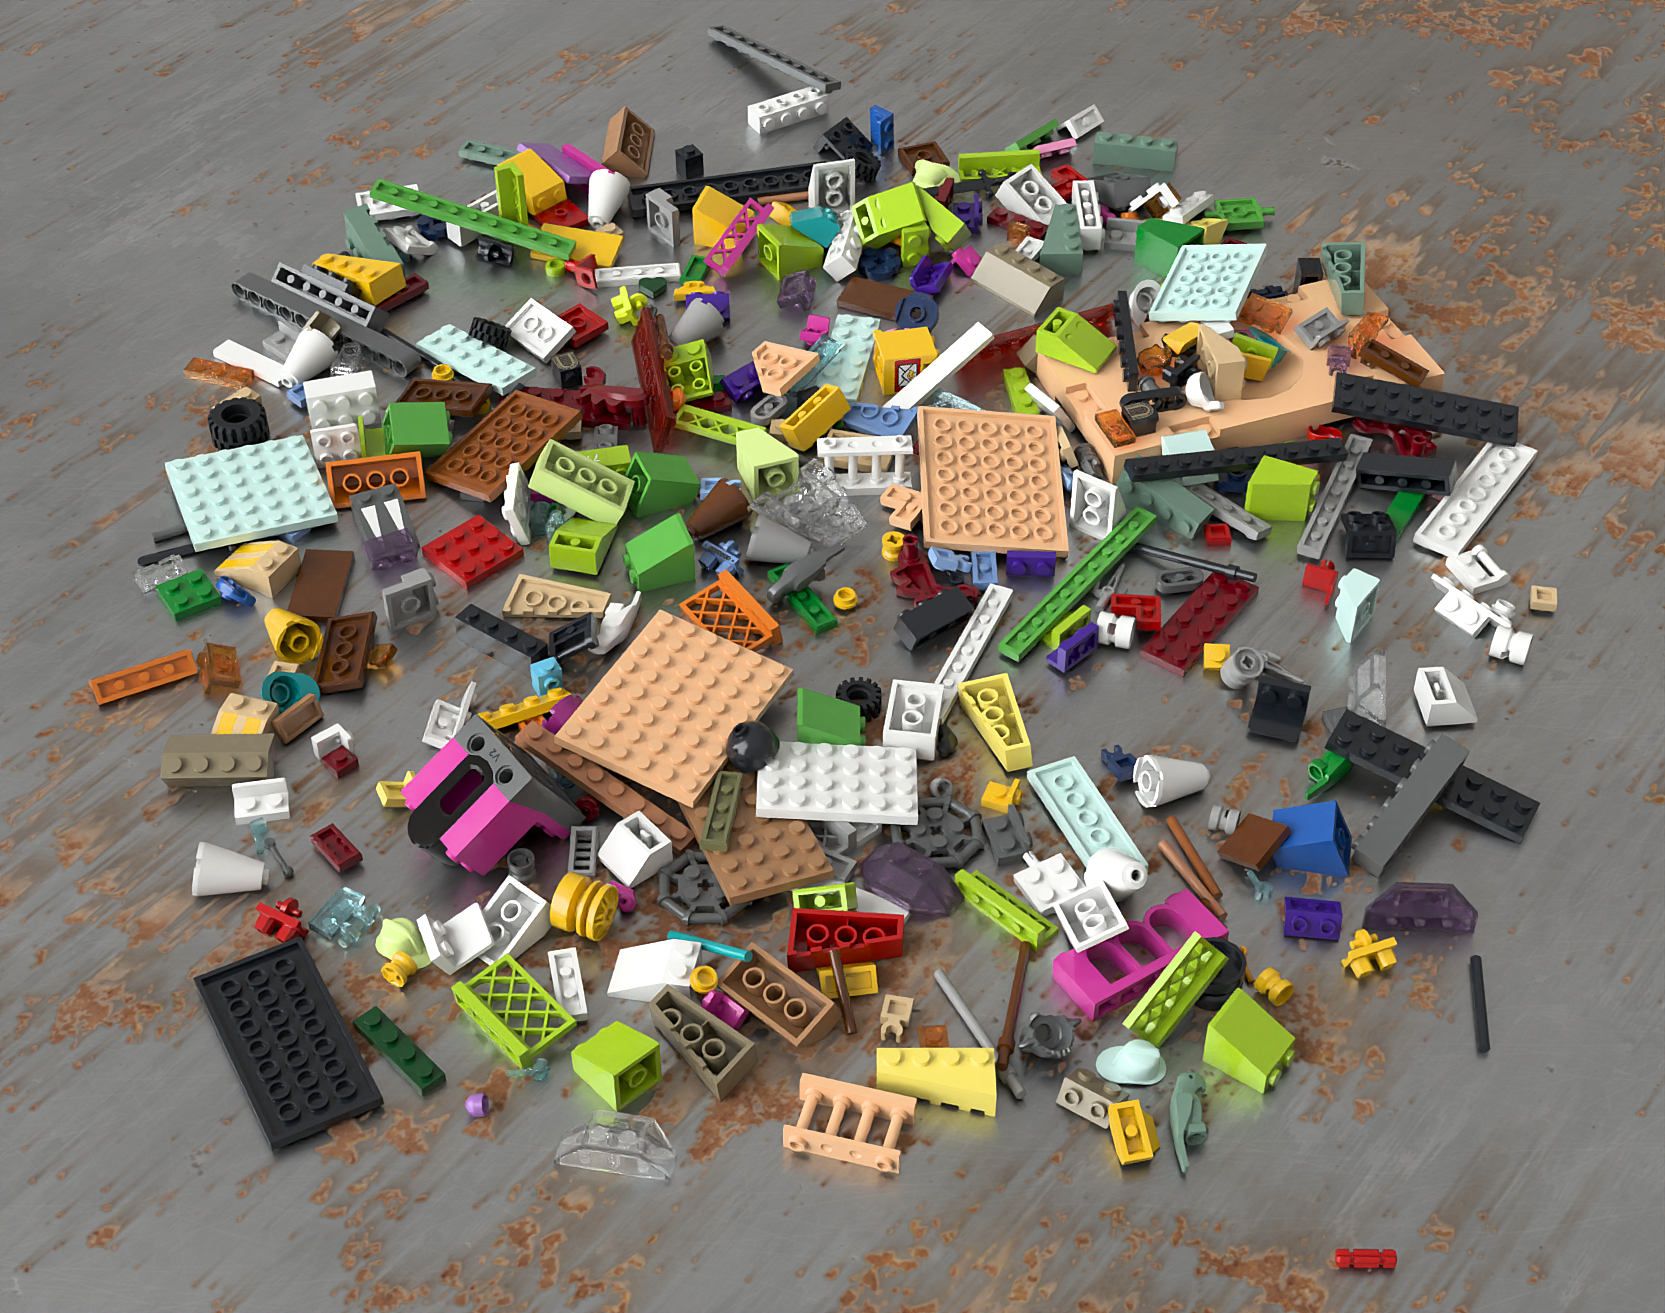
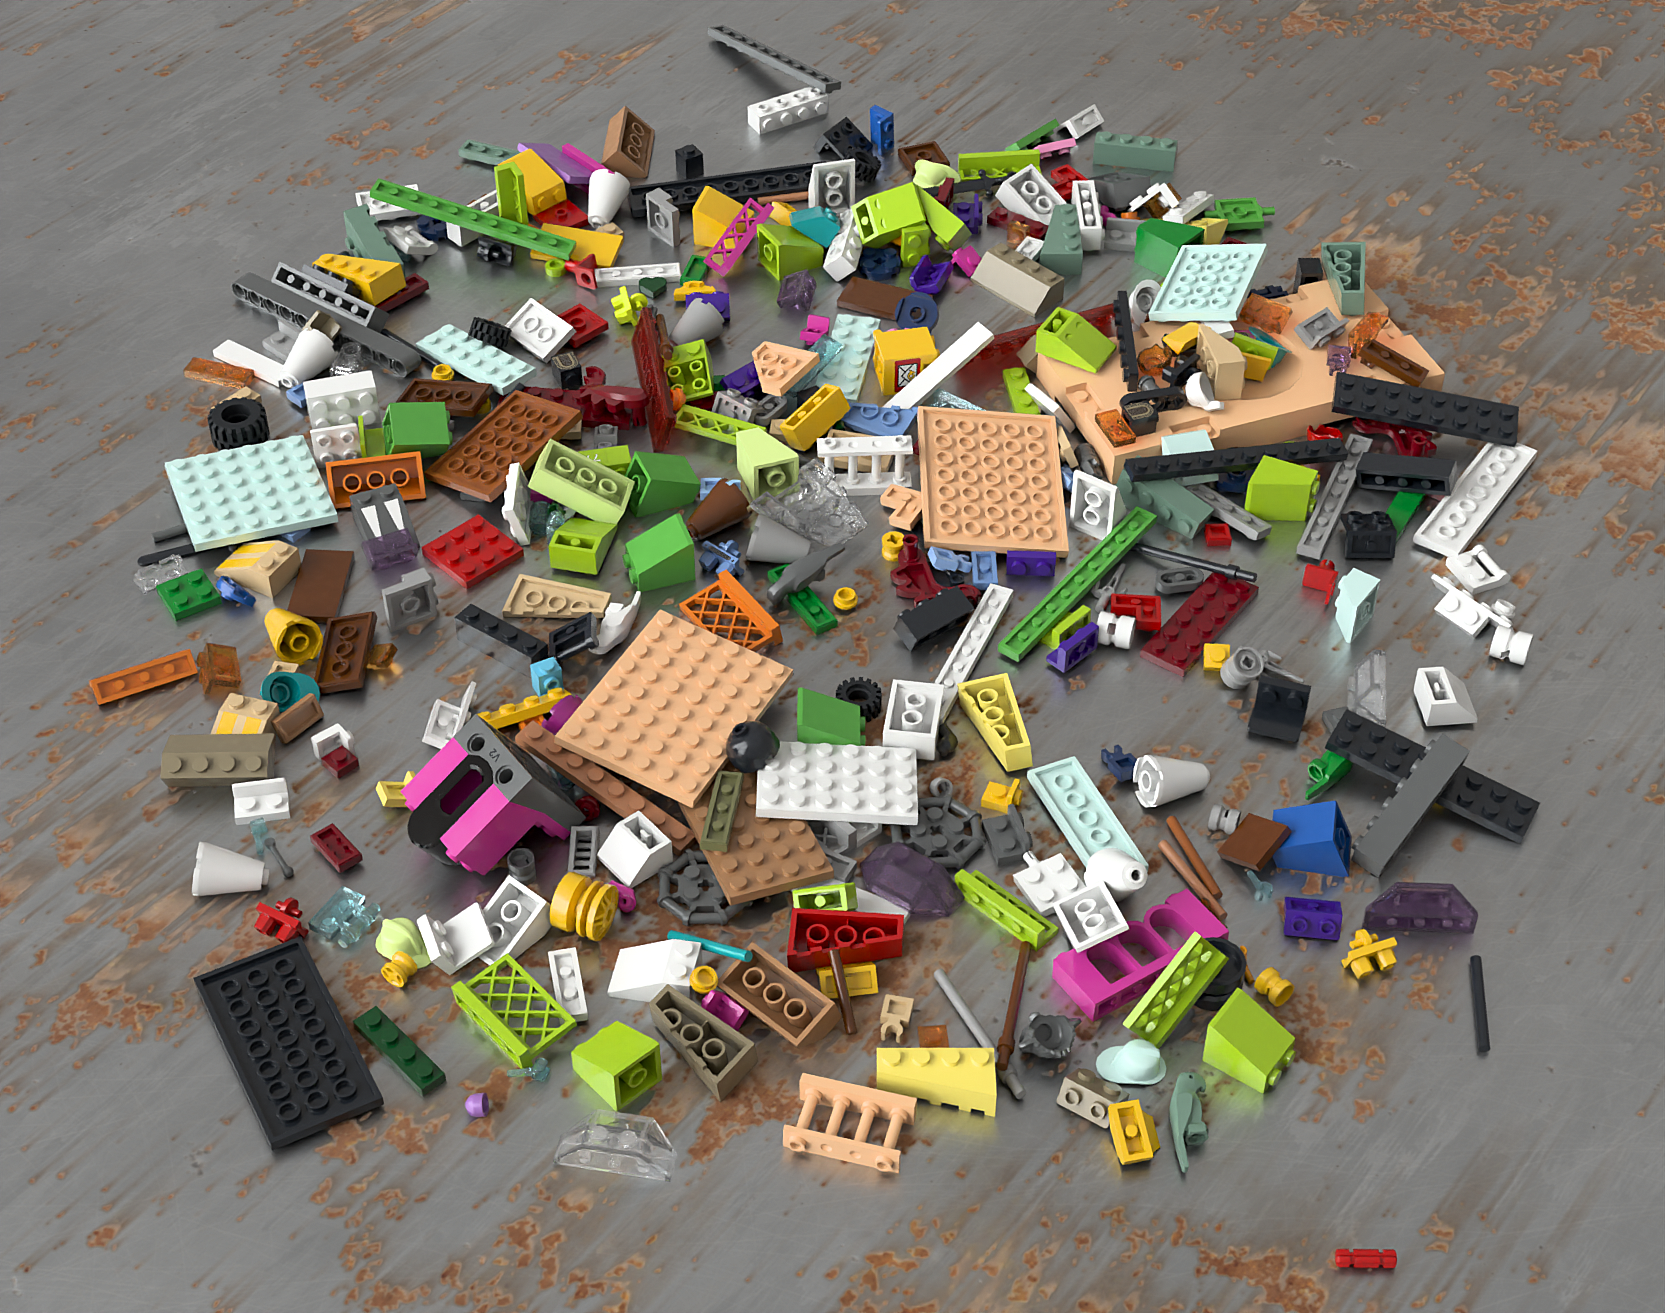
tan plate [1530,585,1557,612] -> none
none -> light grey bracket [711,388,765,424]

